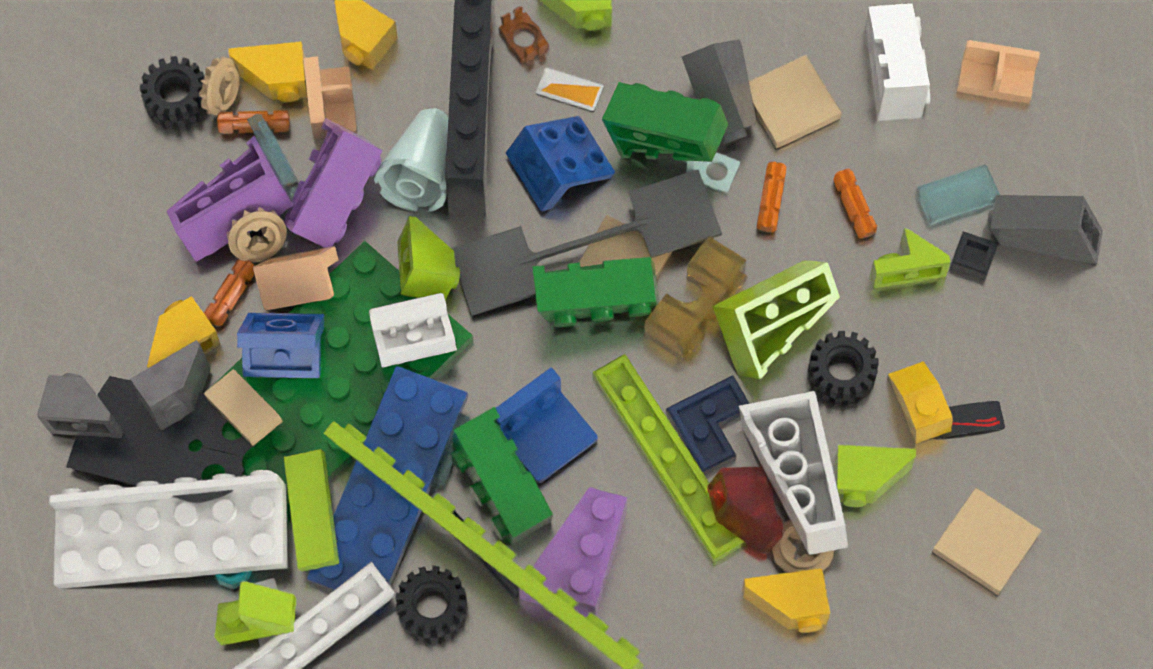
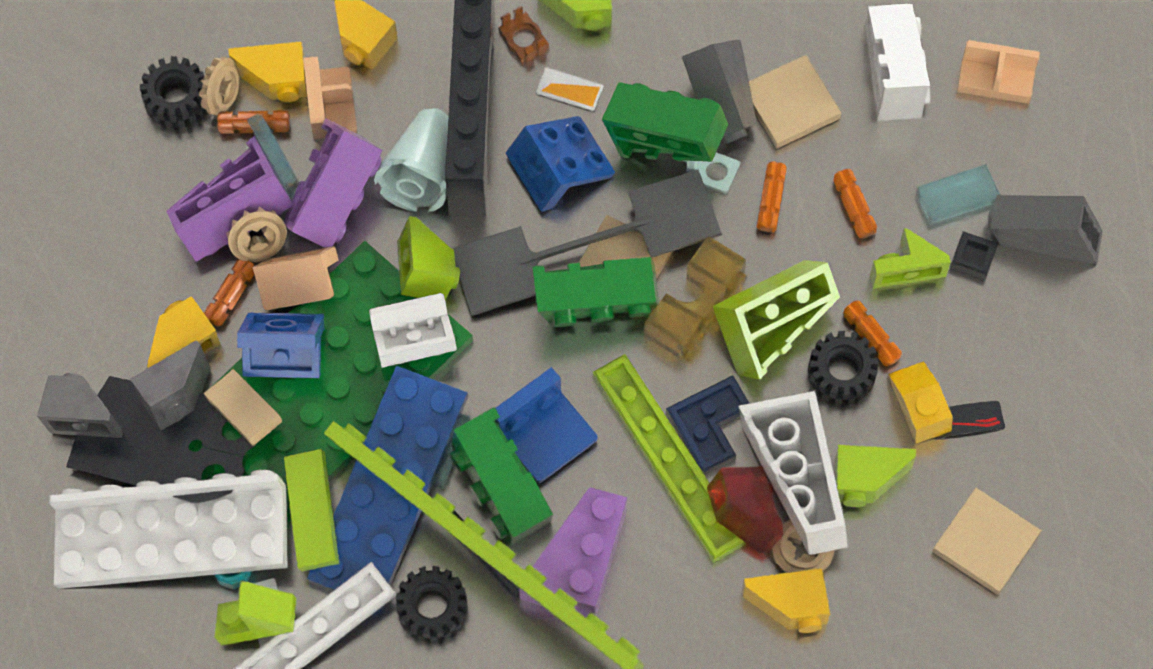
none -> orange axle [843,300,902,367]

